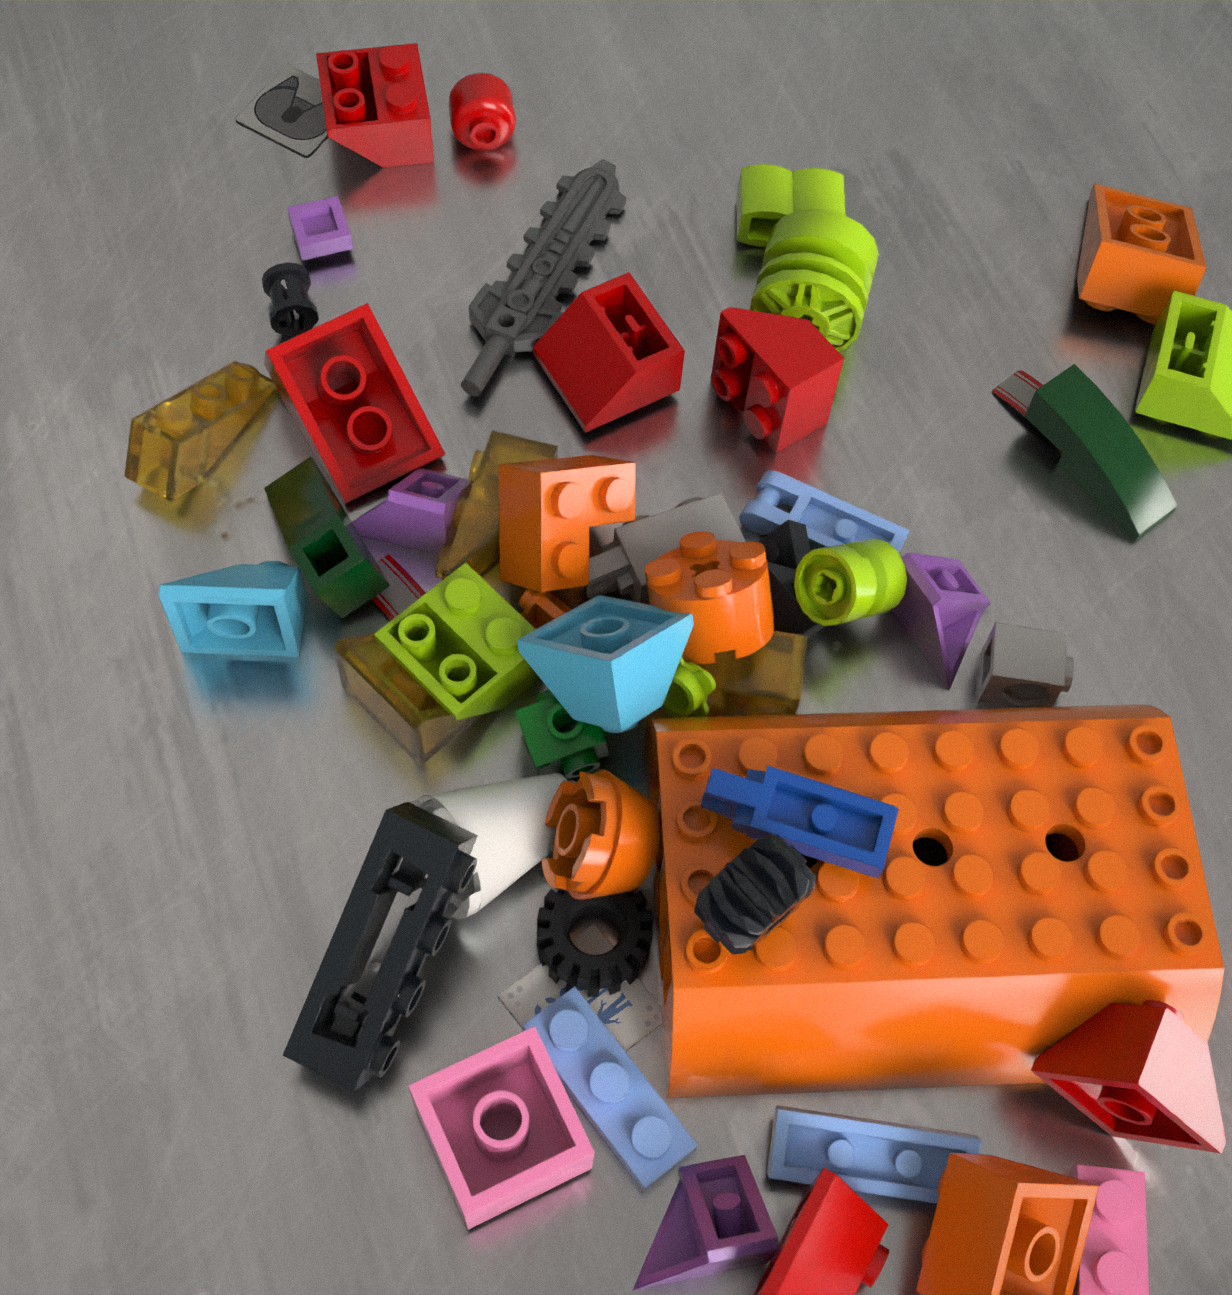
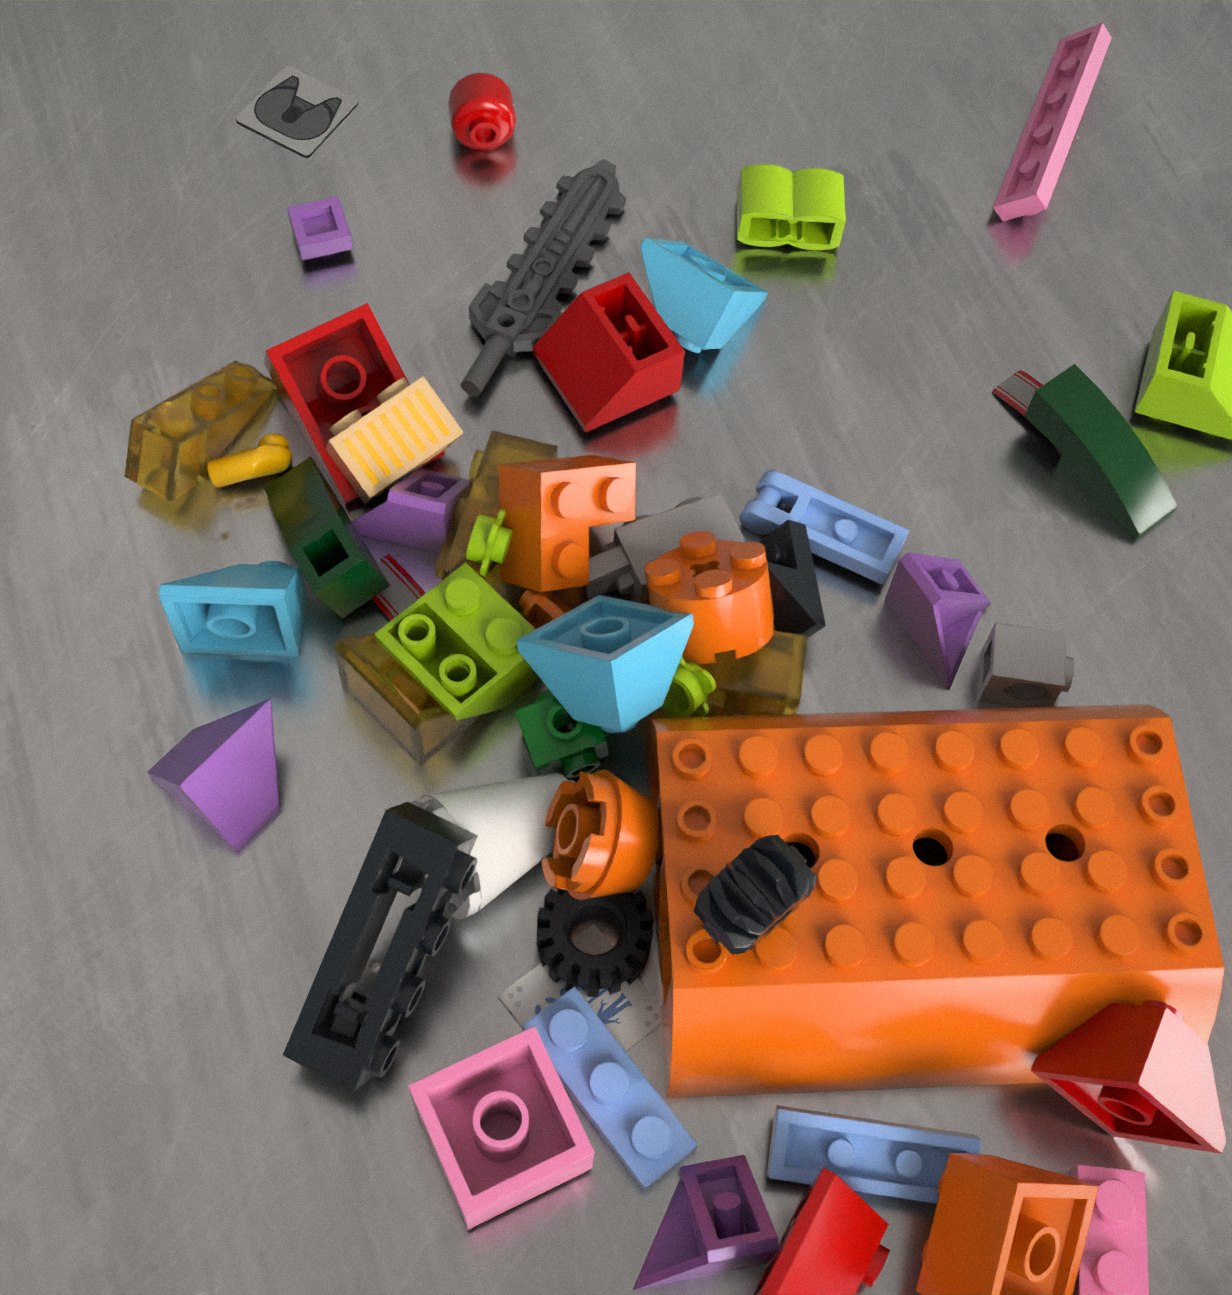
black bush [262,262,319,336] -> none
red slope [316,43,434,168] -> none
blue hinge [701,766,899,879] -> none
red slope [711,307,844,454] -> none
lime wheel [750,209,879,351] -> none
lime wheel [794,538,907,626] -> none
orange slope [1077,183,1207,324] -> none
none -> medium lavender slope [148,698,281,852]
none -> yellow arm [207,433,293,488]
none -> tan brick [325,376,464,505]
none -> lime plate [466,508,513,577]
none -> medium azure slope [640,238,769,353]
none -> bright pink plate [993,23,1112,222]

